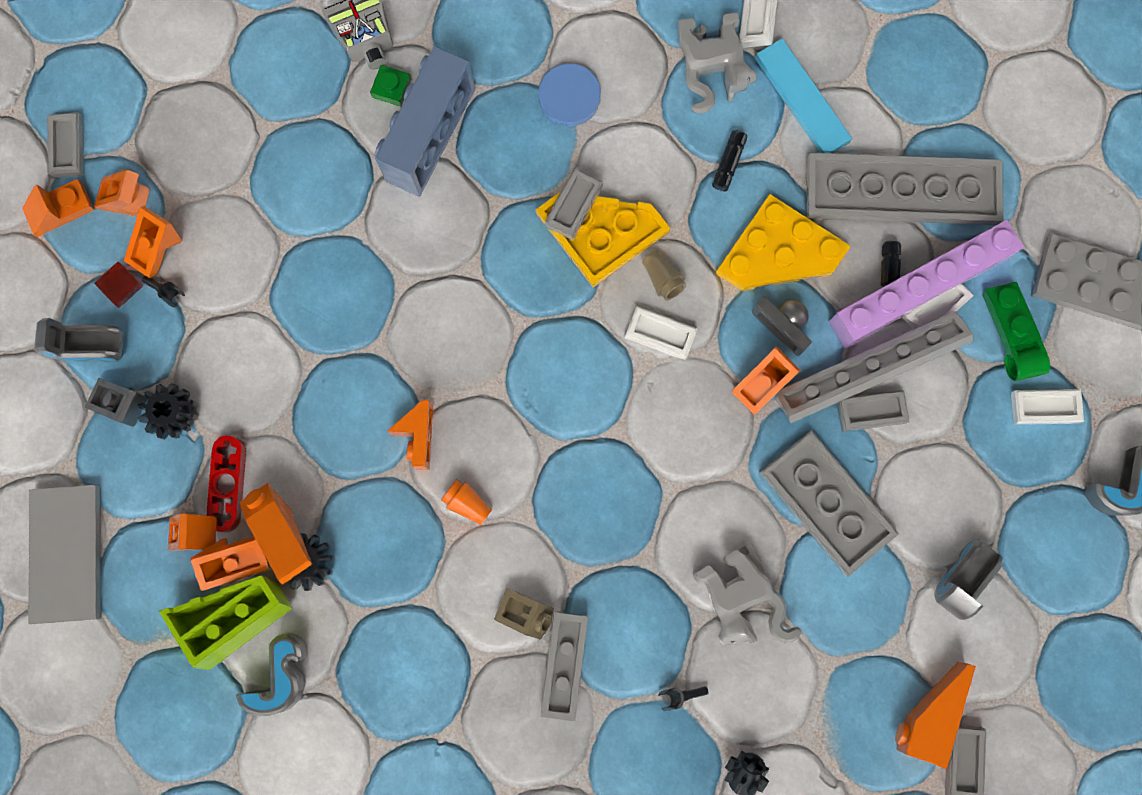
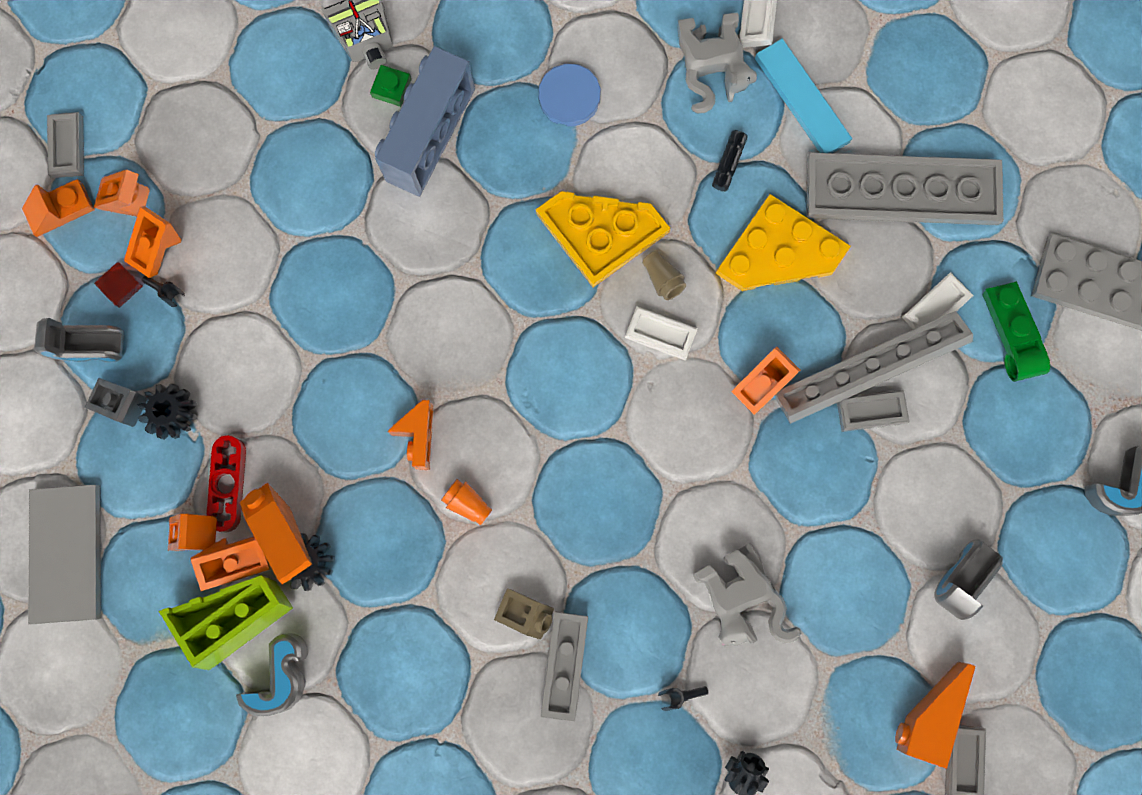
light grey tile [544,168,603,240] -> none
flat silver tile [752,296,812,357] -> none
light grey tile [759,430,899,577] -> none
lavender arch [829,220,1025,349] -> none
black axle [880,241,901,287] -> none
white tile [1011,389,1084,425] -> none

